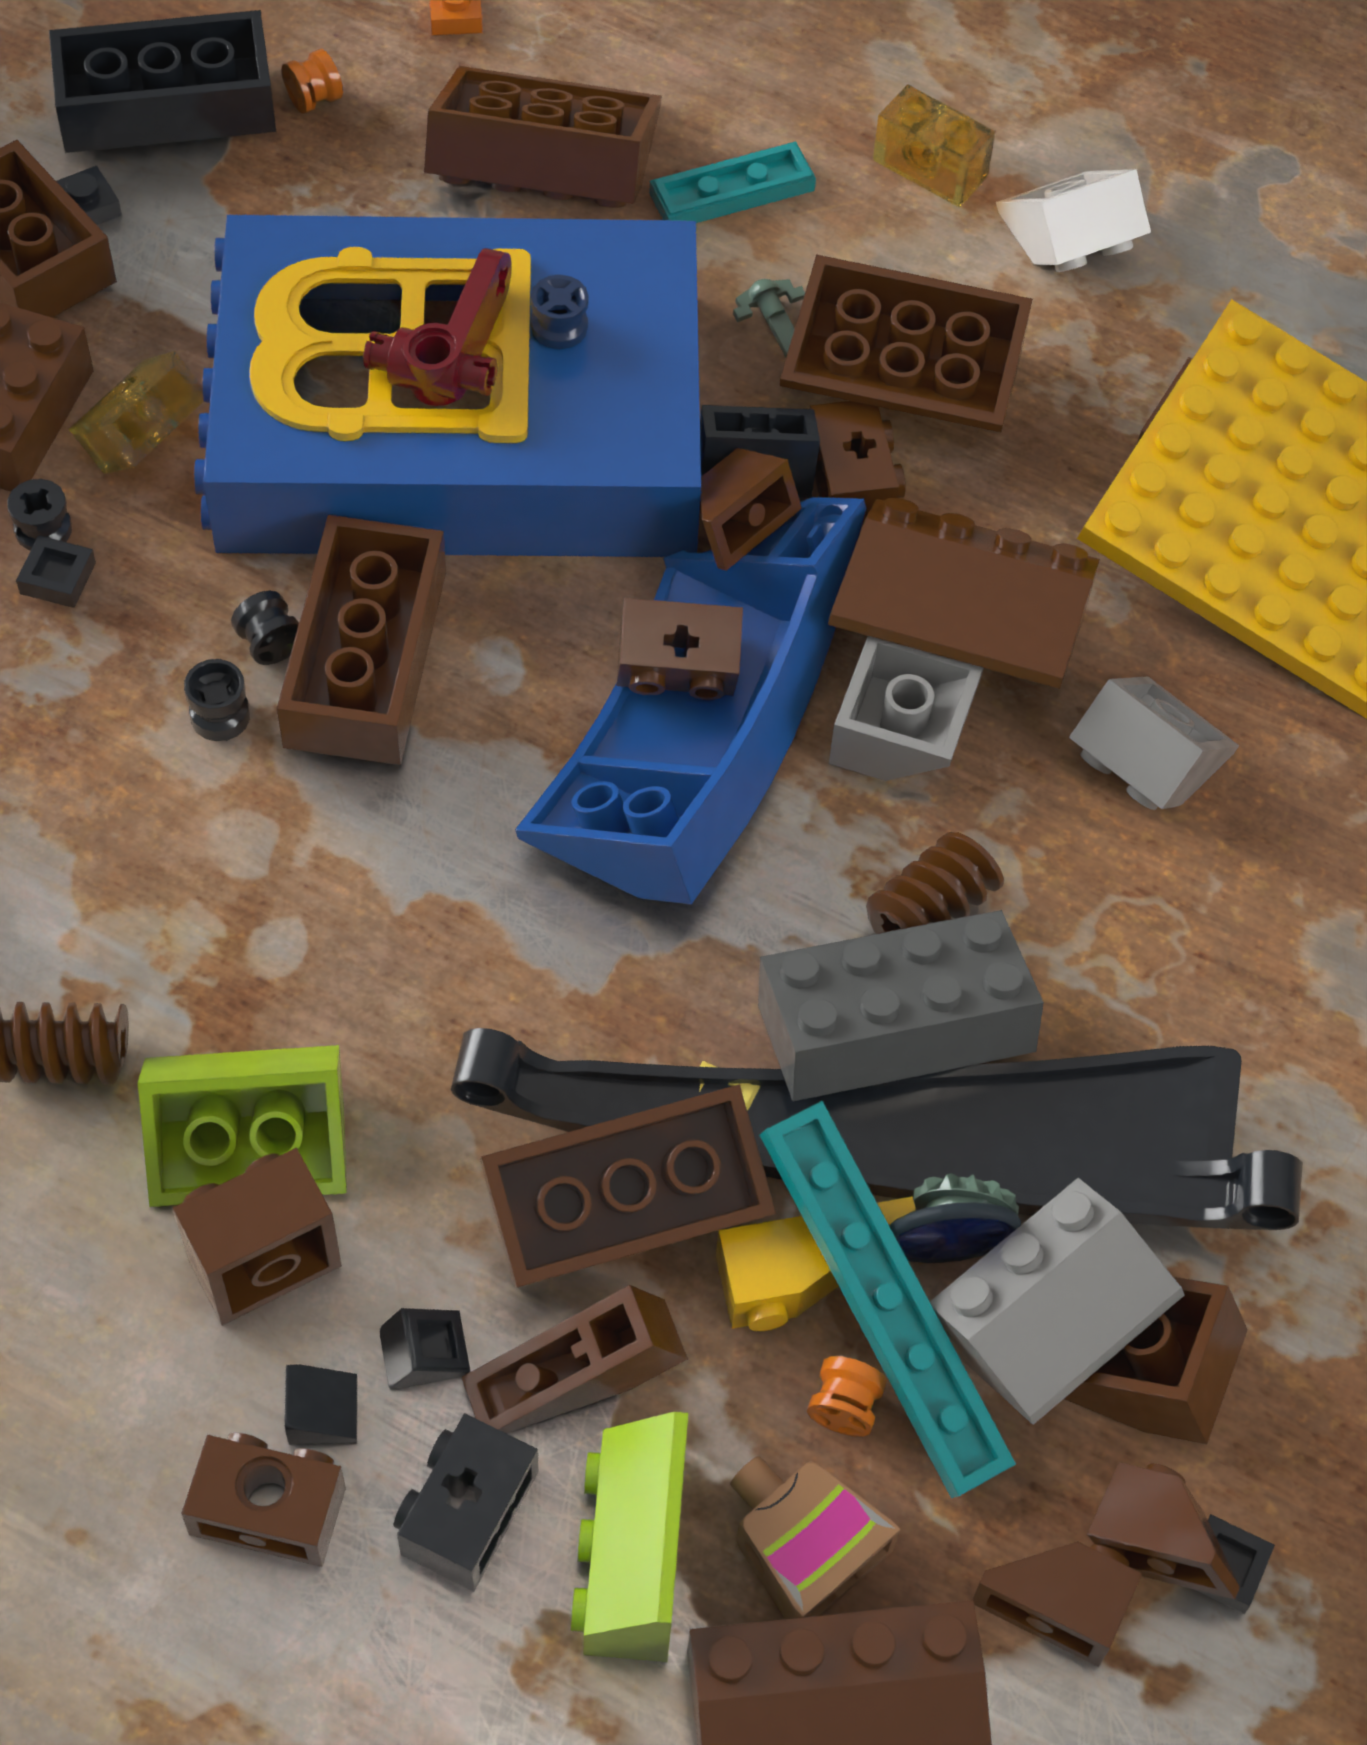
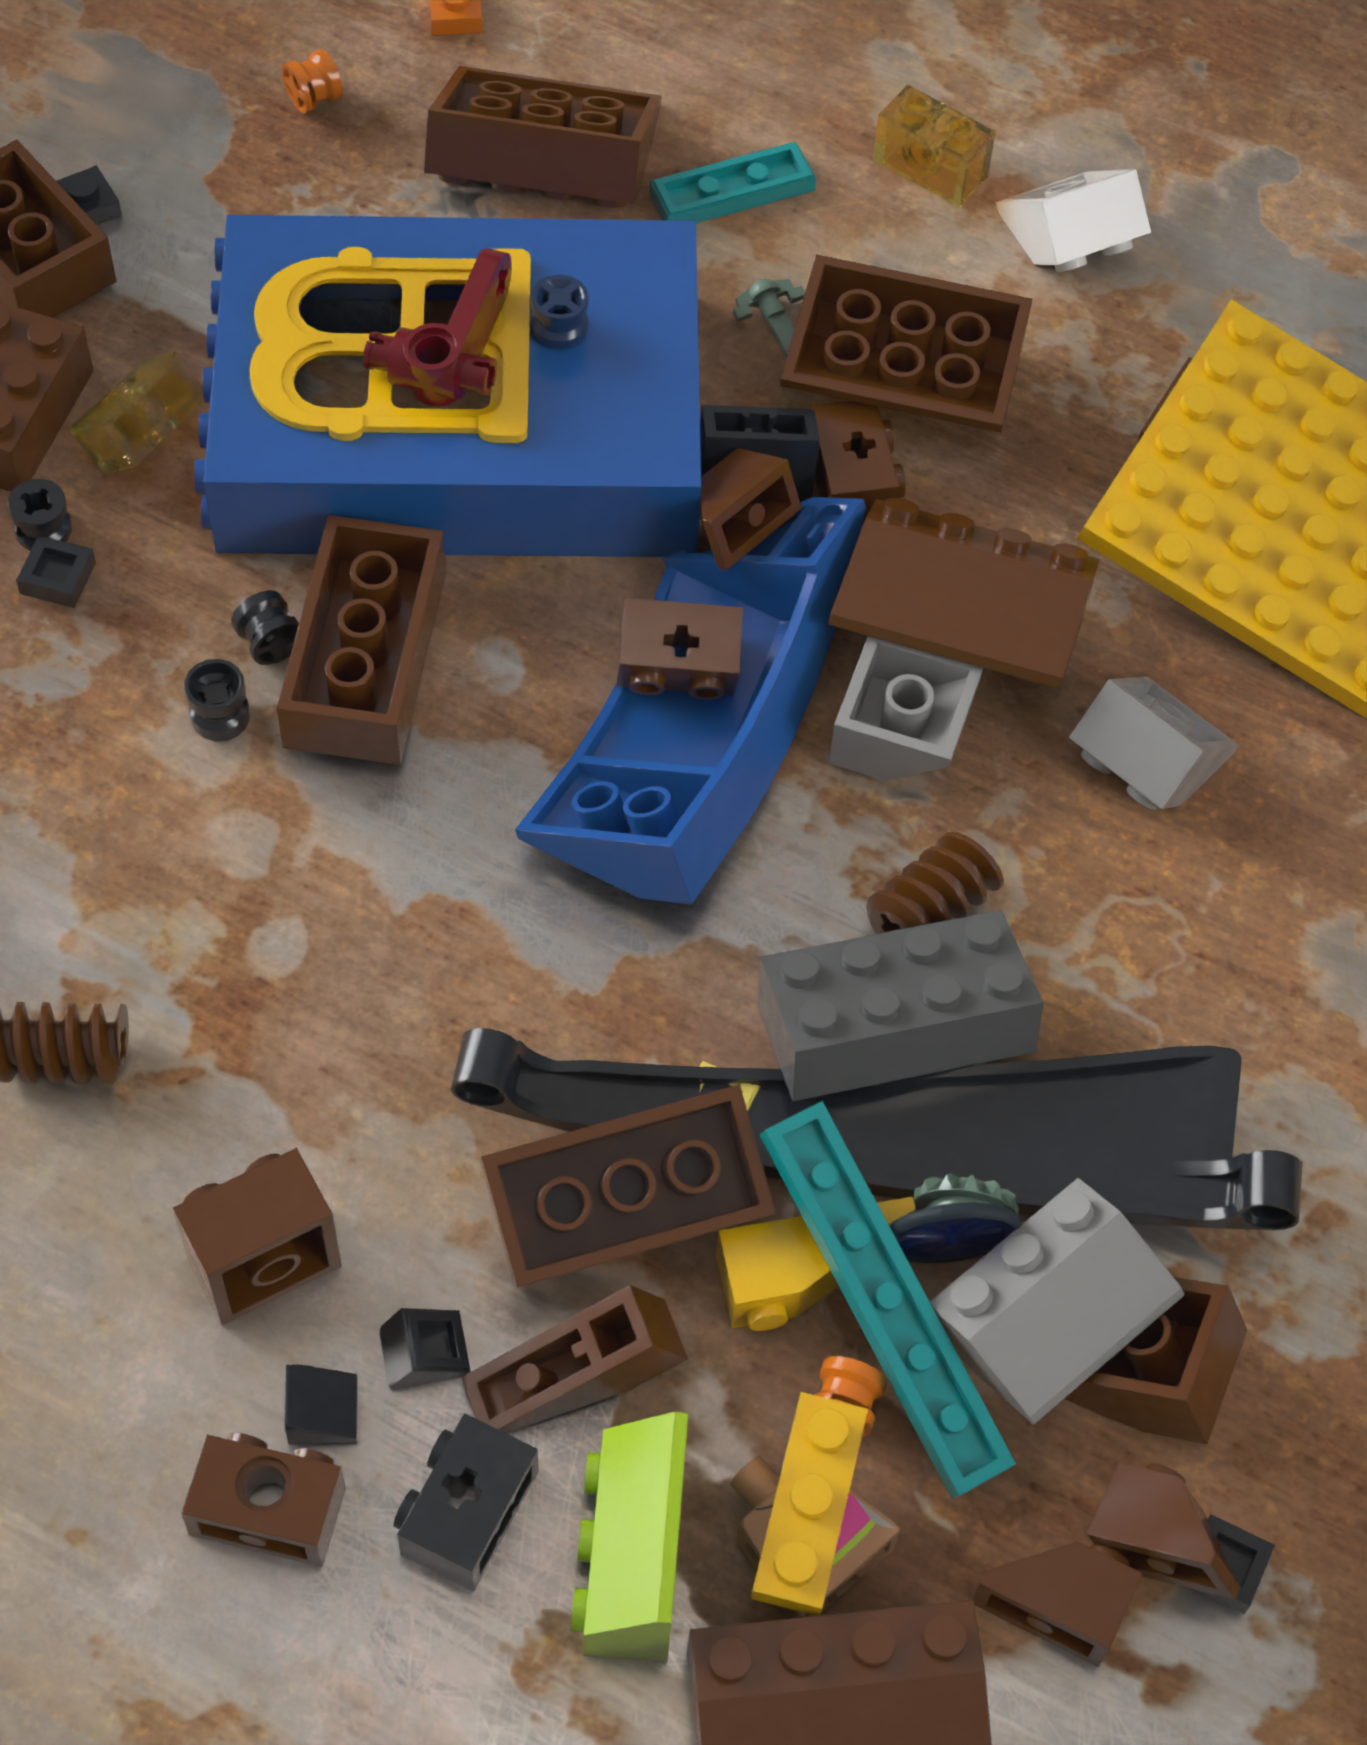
black brick [49,10,277,153] -> none
lime slope [138,1045,347,1207] -> none
none -> yellow plate [751,1392,868,1616]

